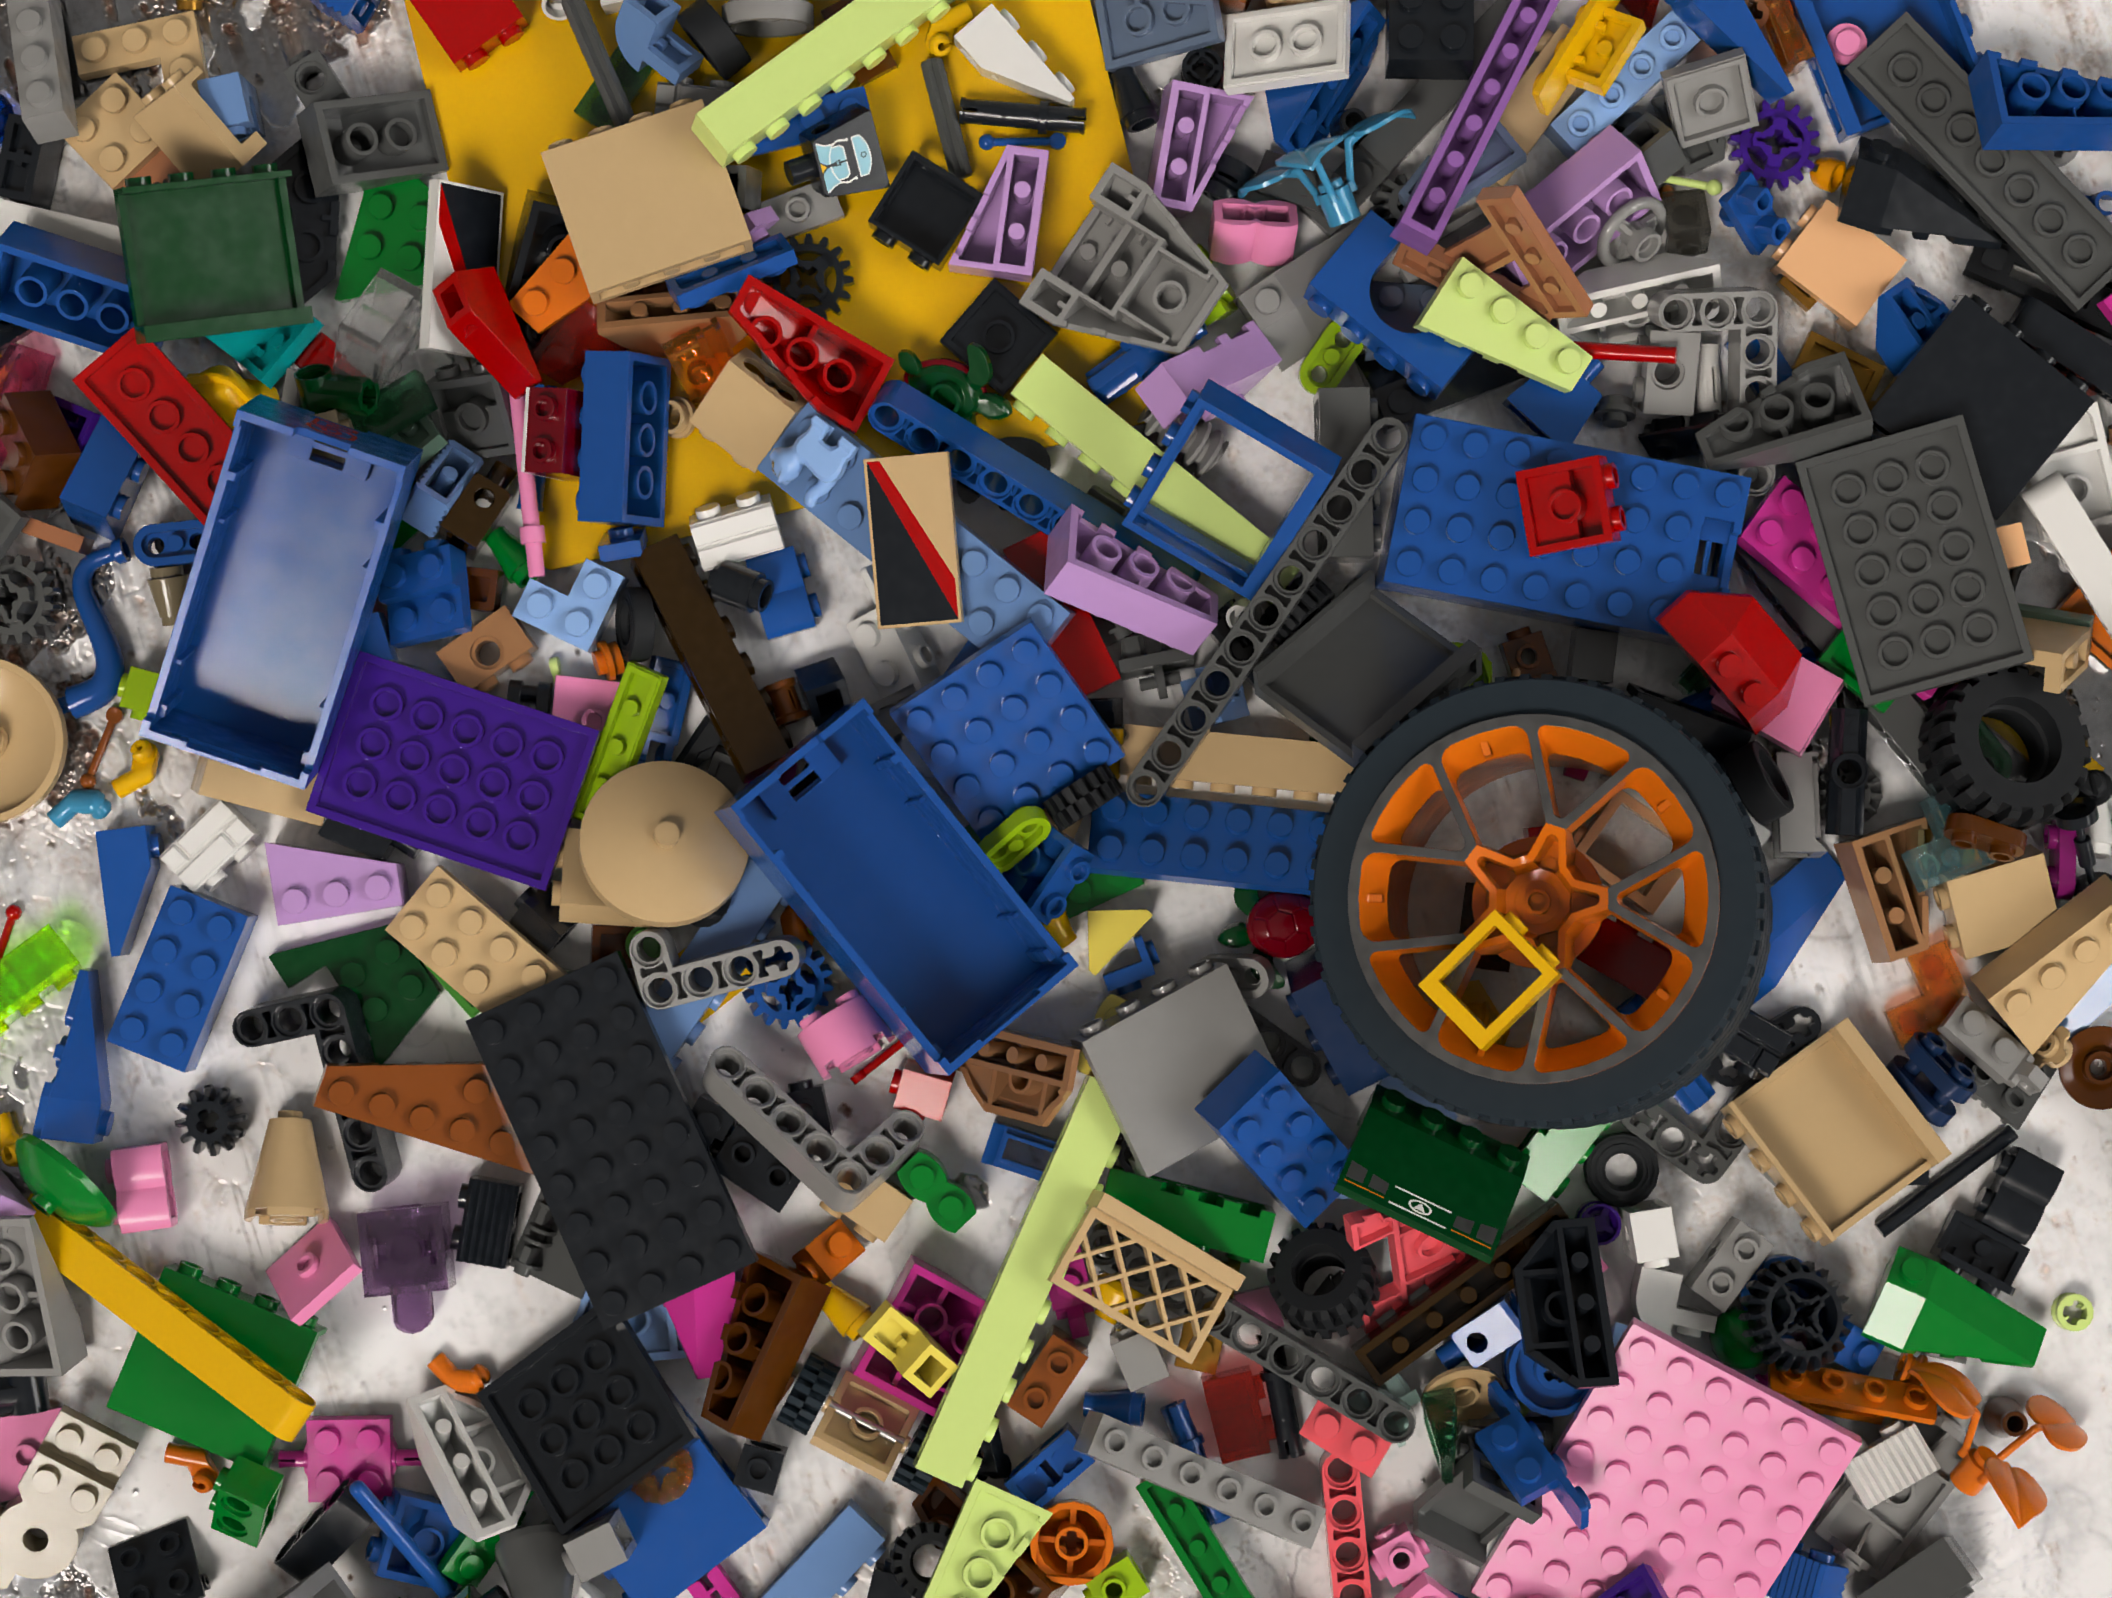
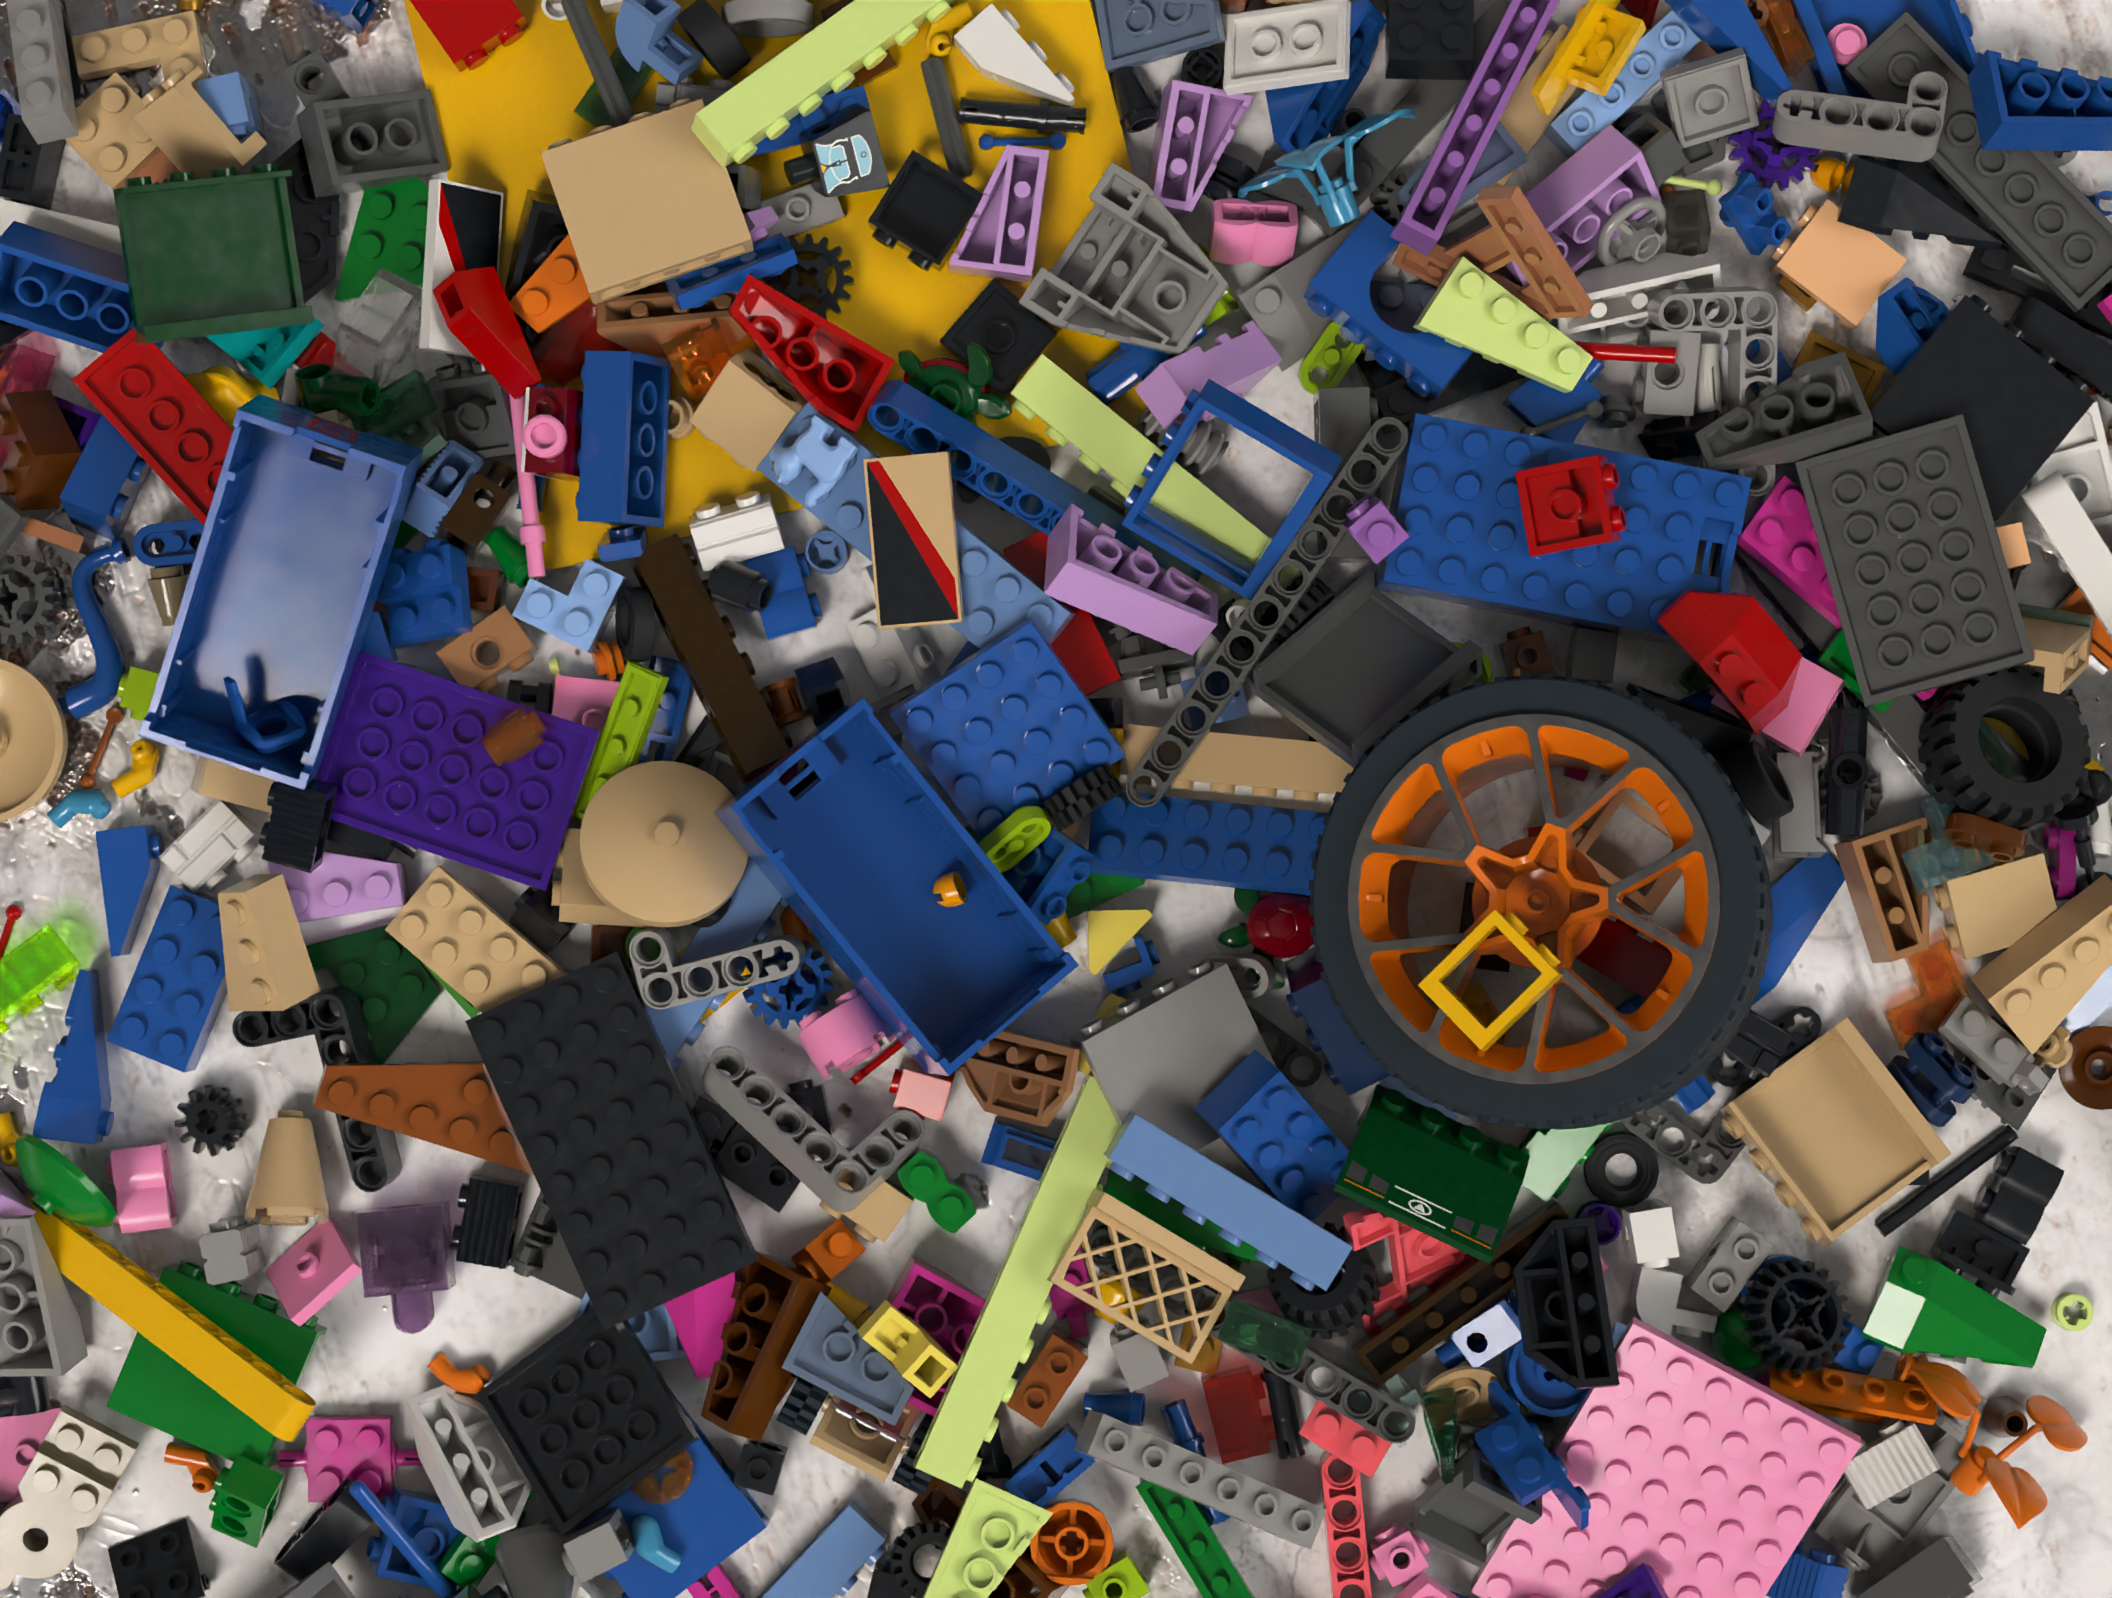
none -> light grey brick [198,1215,266,1285]
none -> tan wedge [218,873,320,1012]
none -> blue piece [223,676,308,754]
none -> black brick [259,779,338,873]
none -> clear orange brick [480,707,547,766]
none -> bright pink tile [523,415,567,459]
none -> dark azure arm [631,1515,681,1573]
none -> sand blue wing [781,1291,915,1426]
none -> medium blue wheel [805,530,849,575]
none -> light orange hinge [933,871,968,907]
none -> medium blue brick [1104,1111,1353,1291]
none -> clear green plate [1217,1297,1313,1370]
none -> medium lavender bracket [1342,496,1410,565]
none -> dark grey hinge [1519,401,1603,436]
none -> light grey beam [1772,71,1948,162]

